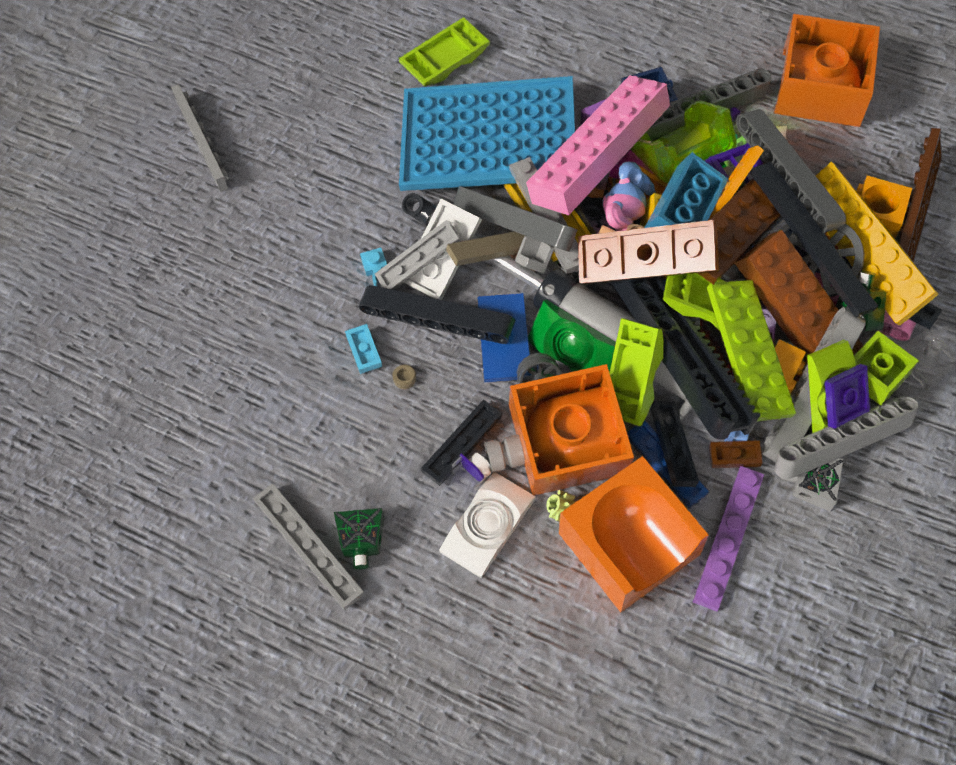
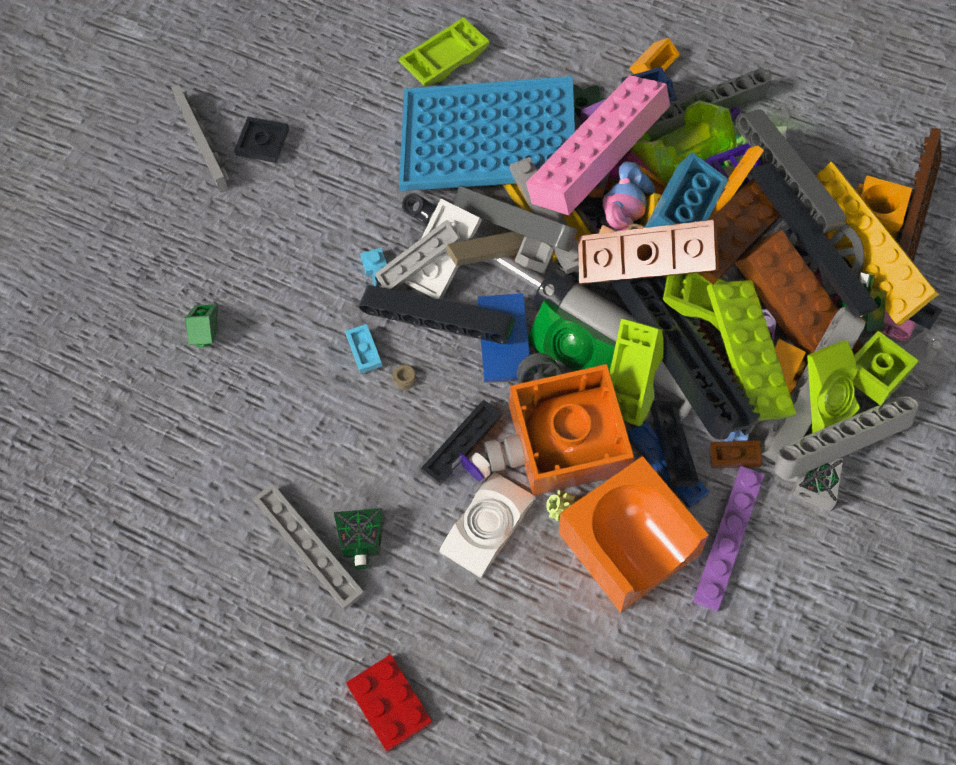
orange piece [774,14,880,127] -> none
dark purple tile [825,364,870,429] -> none
none -> slope [185,304,218,347]
none -> black plate [234,117,289,163]
none -> red plate [346,654,432,753]
none -> dark green plate [573,84,607,116]
none -> light orange brick [629,38,680,74]

